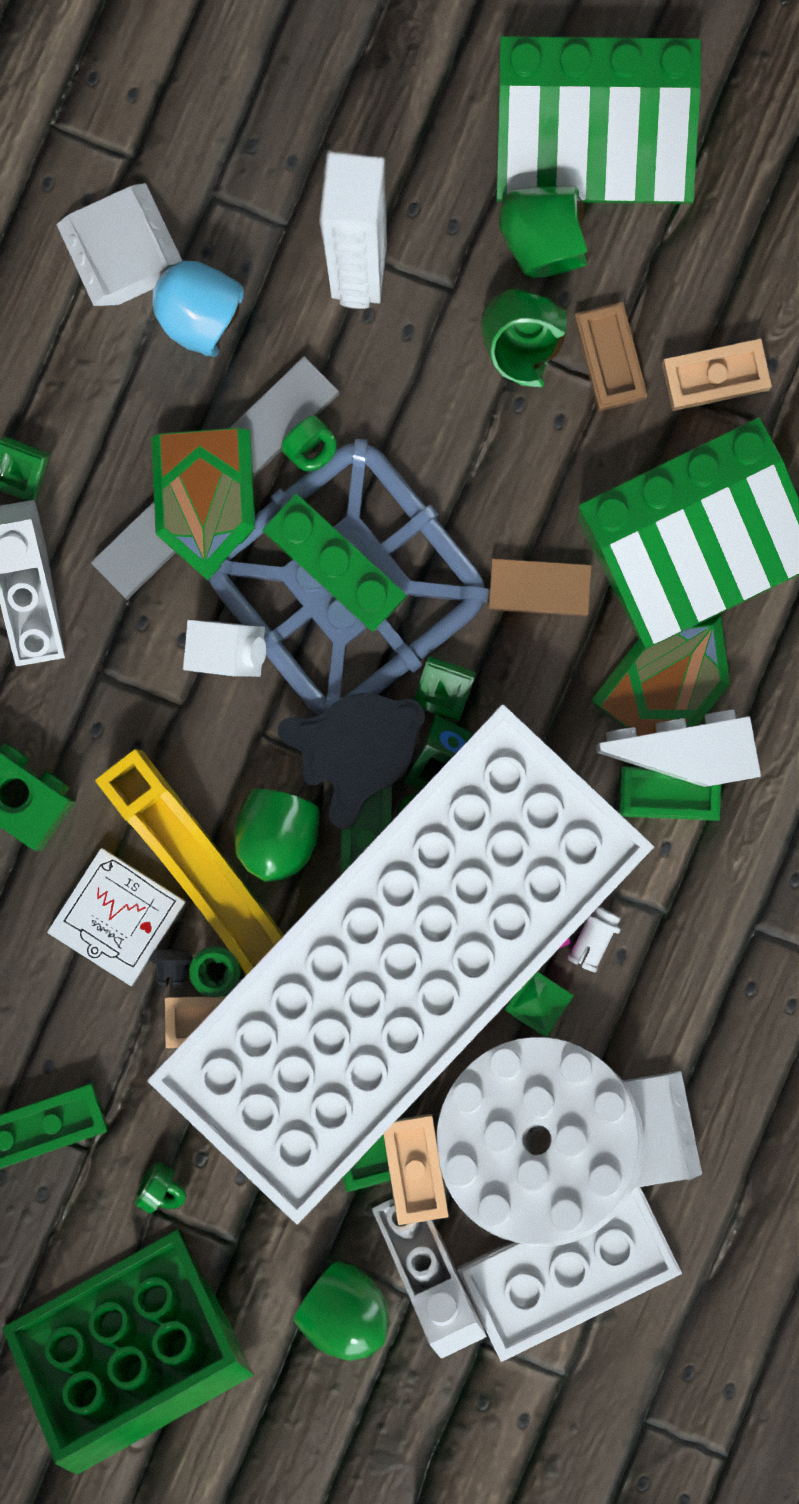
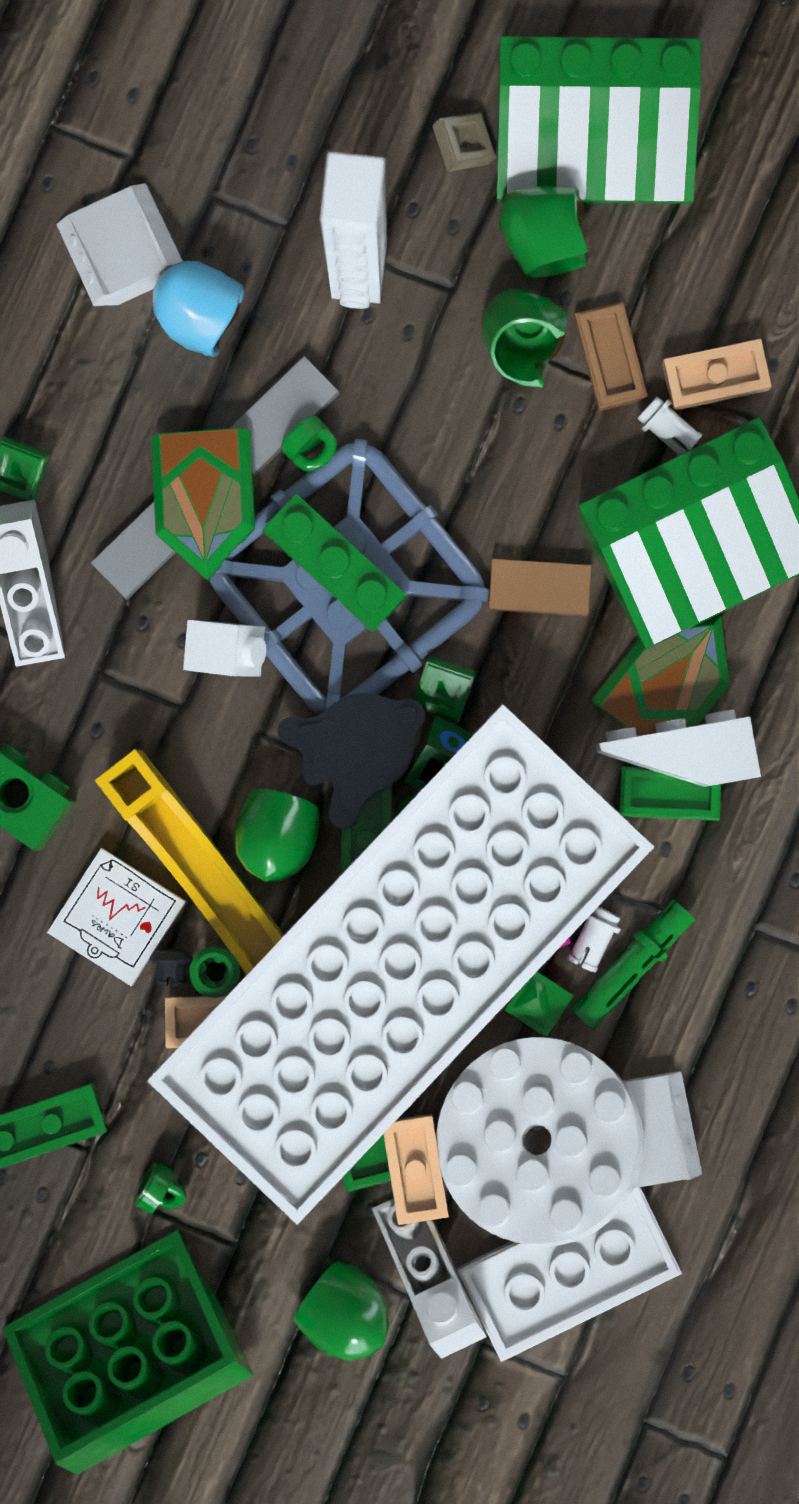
none -> dark tan tile [432,111,497,172]
none -> green pin [570,898,696,1030]
none -> white pin [637,396,702,456]

